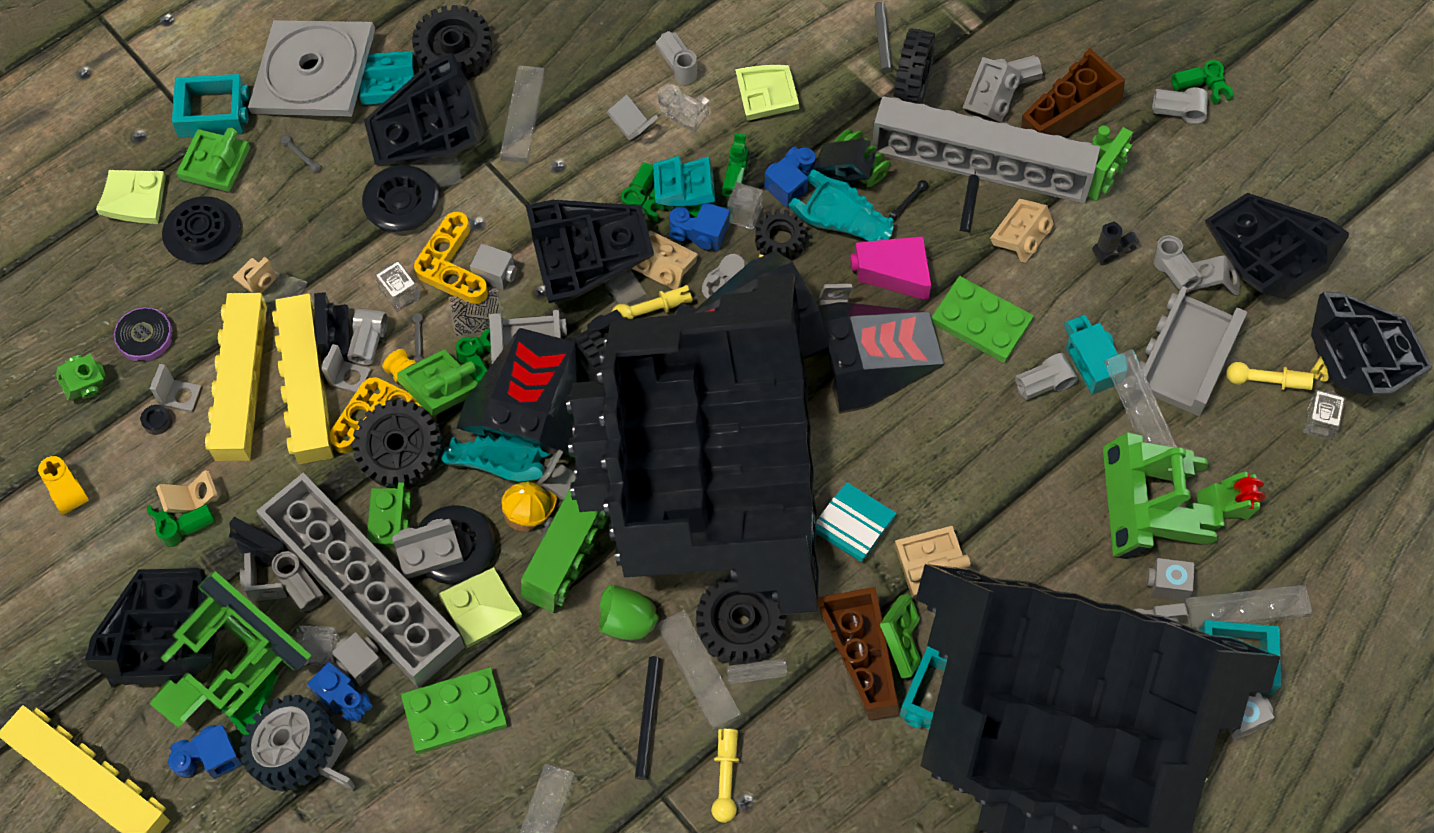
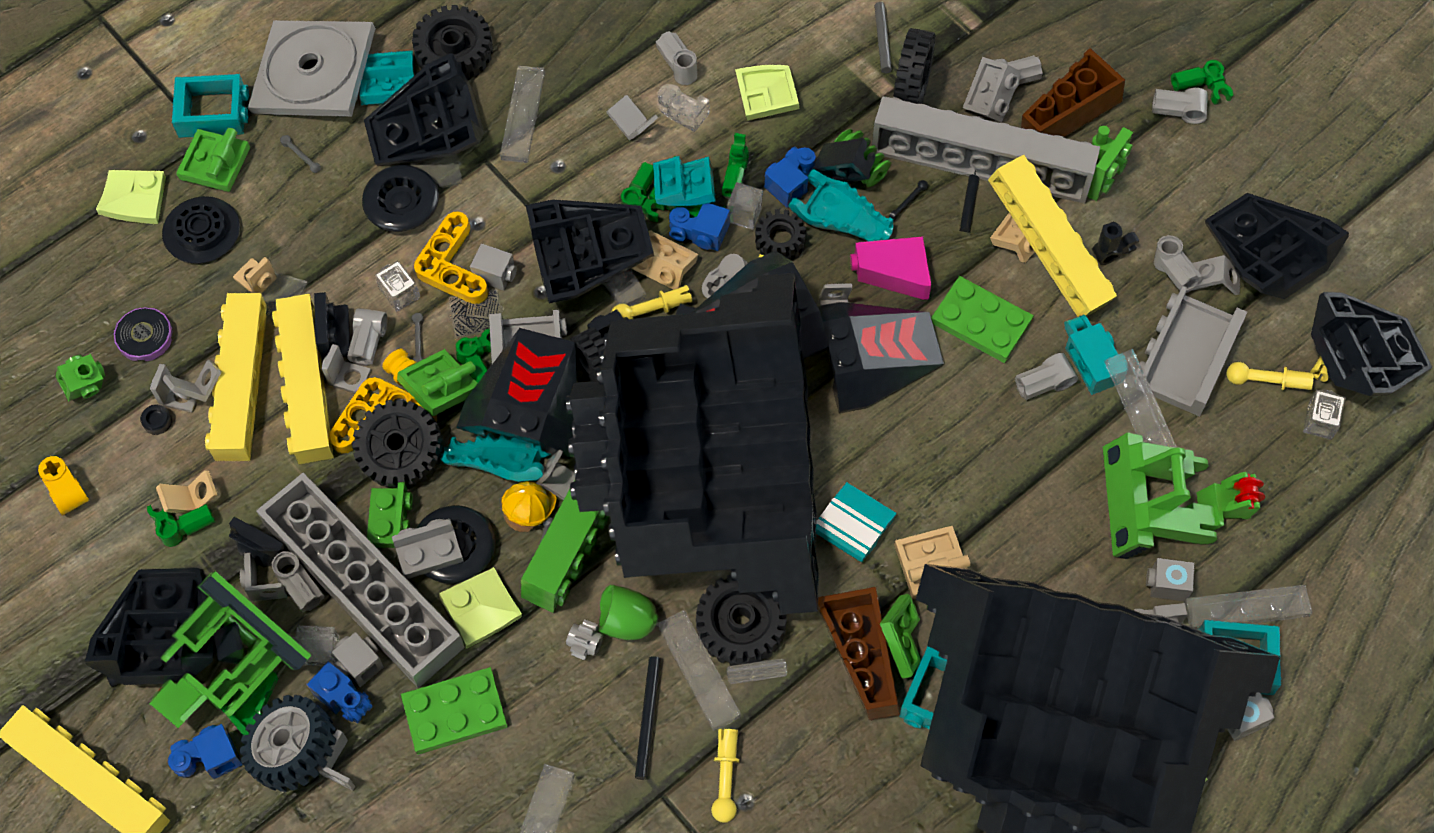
none -> light grey bracket [163,359,221,402]
none -> black slope [213,622,244,664]
none -> light grey gear [566,619,603,660]
none -> light yellow brick [988,155,1117,317]

